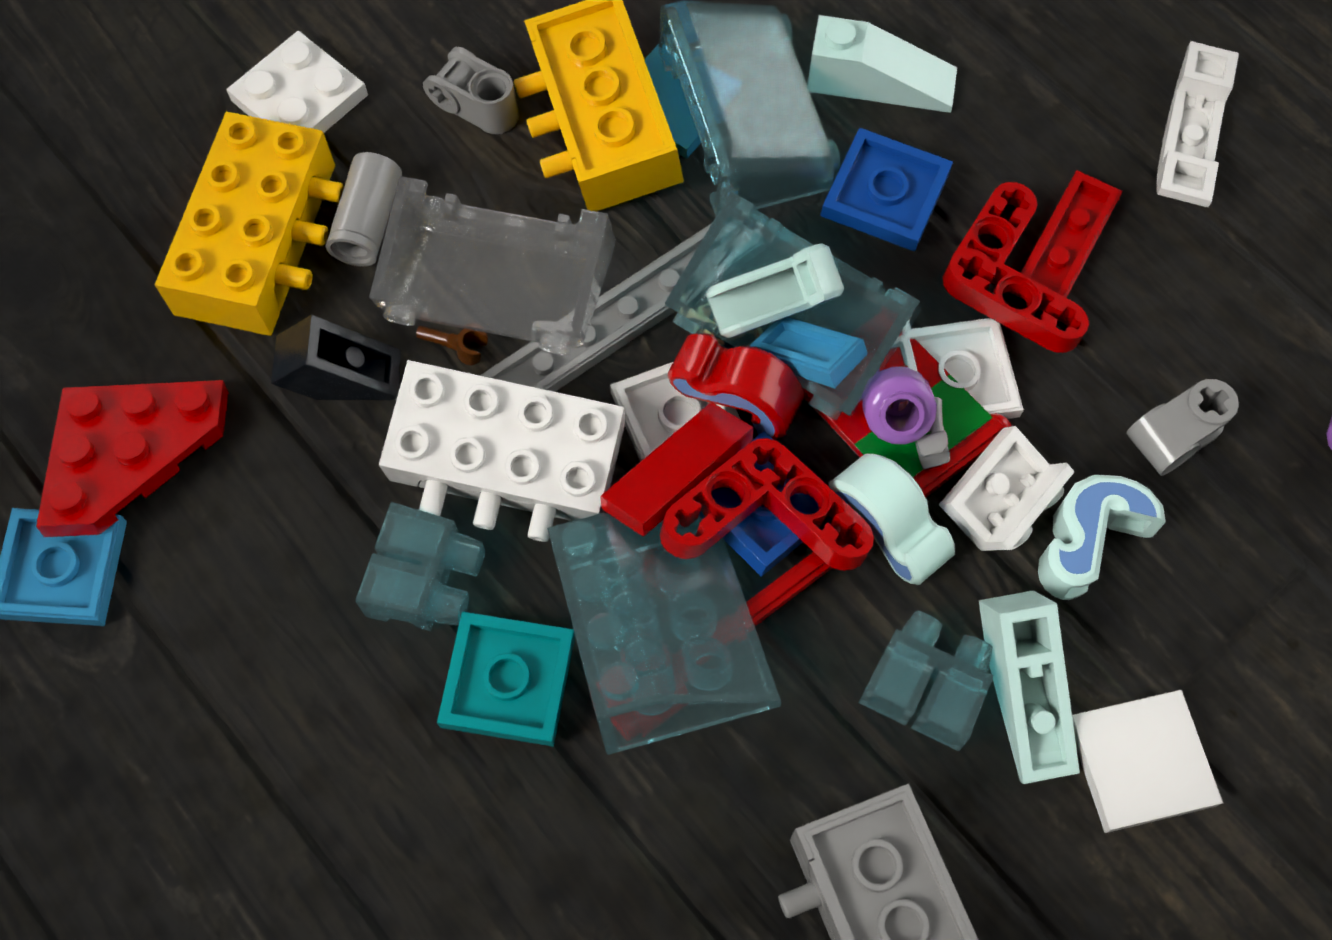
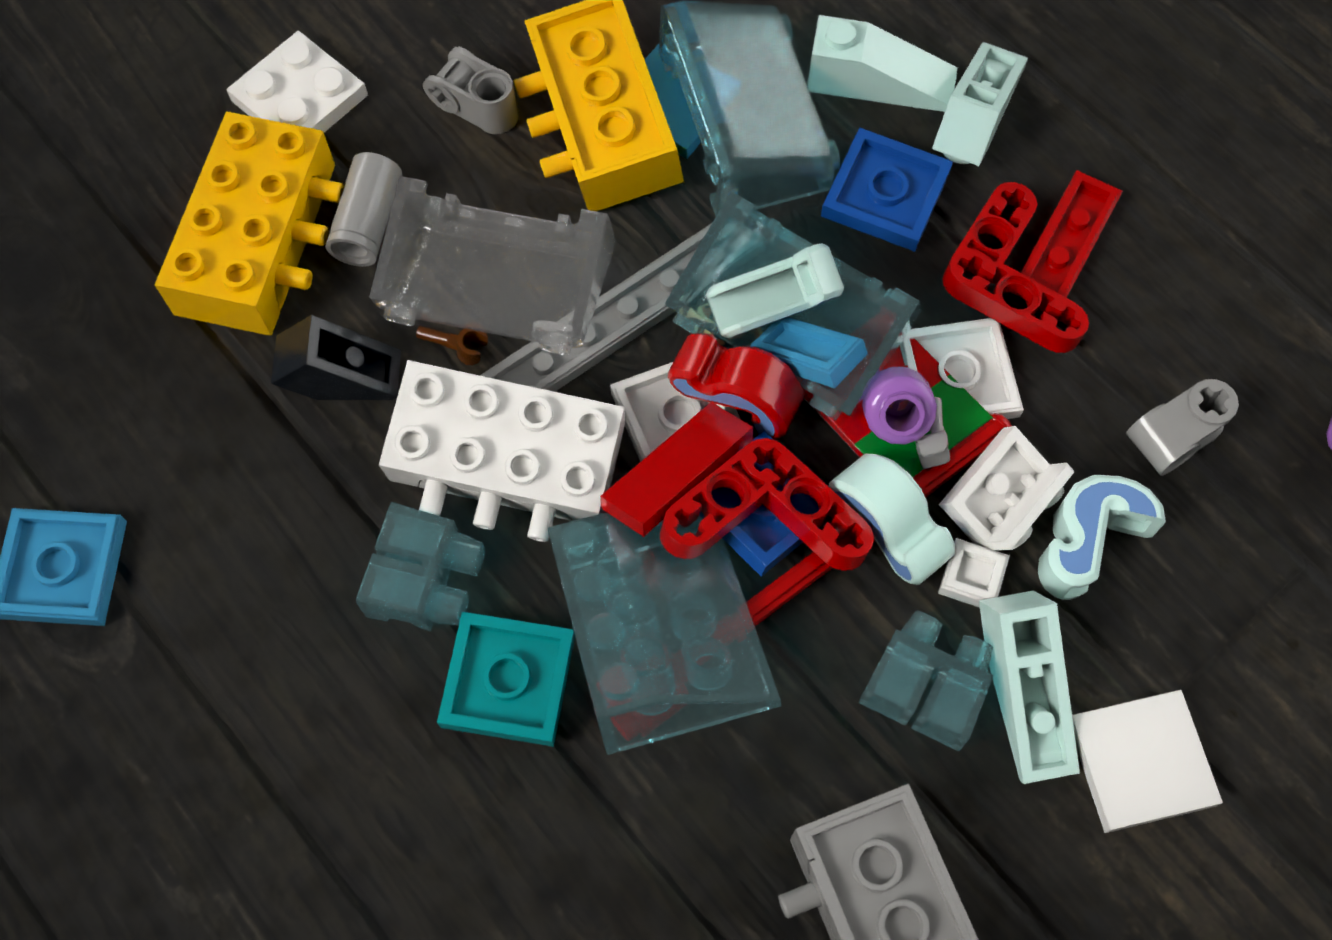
red plate [36,380,229,537] -> none
white slope [1157,41,1239,208] -> none
none -> light aqua slope [932,42,1028,166]
none -> white tile [938,538,1010,607]

